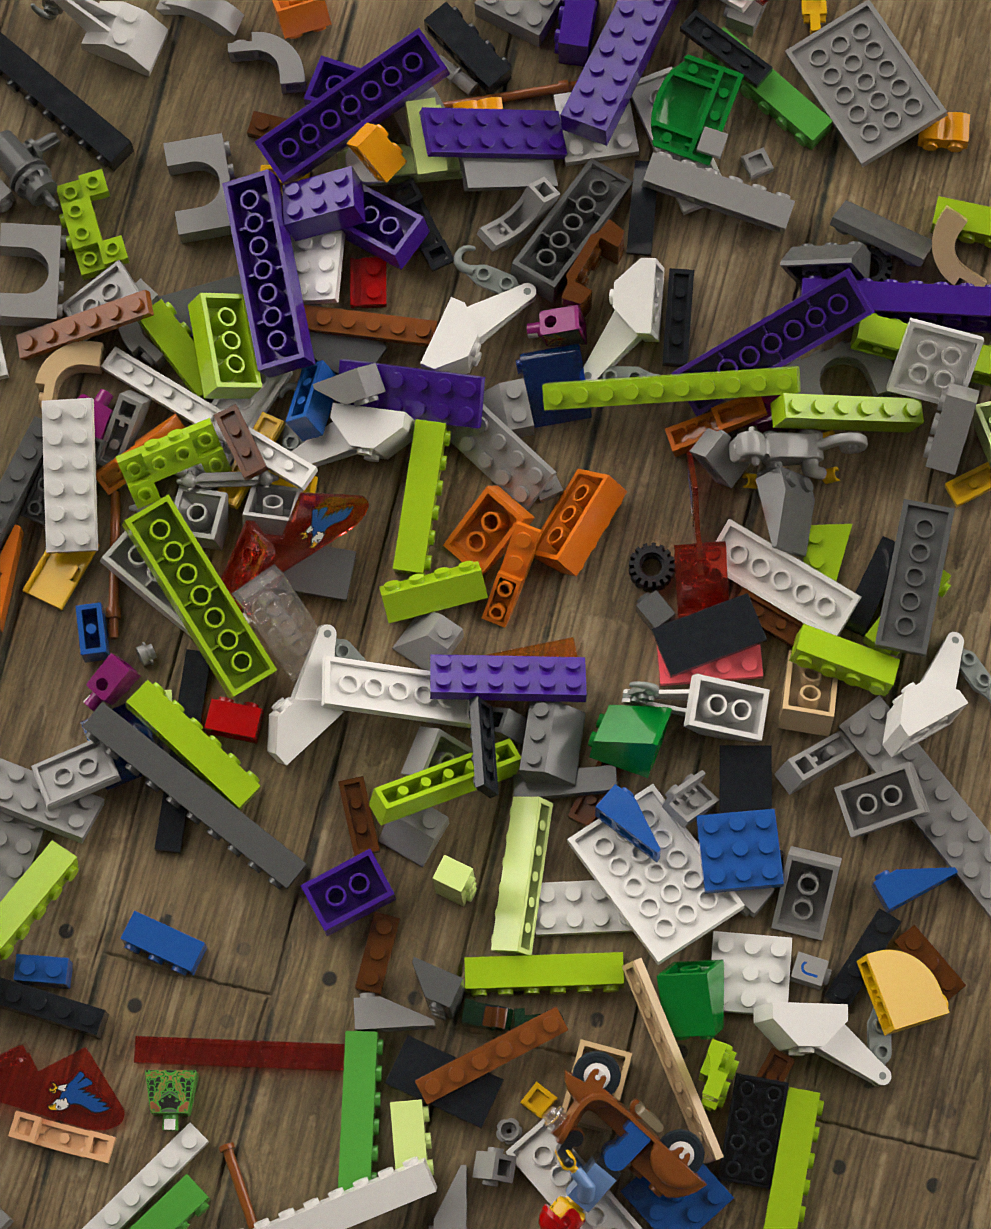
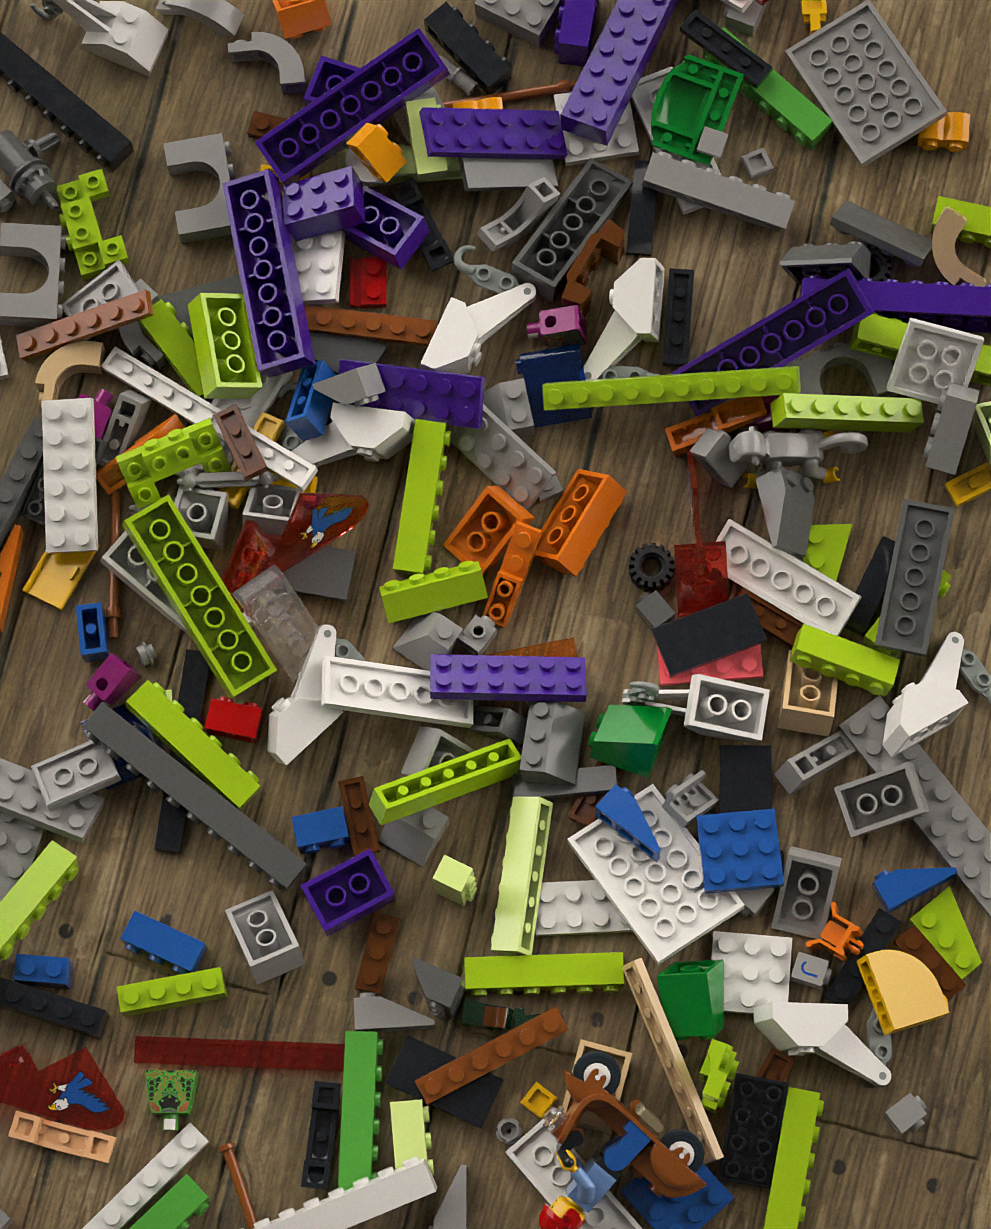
black plate [469,696,499,798] -> none
light grey brick [472,1147,517,1187] -> none
none -> lime brick [117,967,228,1017]
none -> light grey slope [225,890,305,985]
none -> blue brick [291,806,350,854]
none -> black slope [301,1081,341,1190]
none -> light grey brick [458,615,497,655]
none -> orange piece [806,902,864,962]
none -> light grey brick [883,1093,927,1136]
none -> lime wing [909,886,982,980]

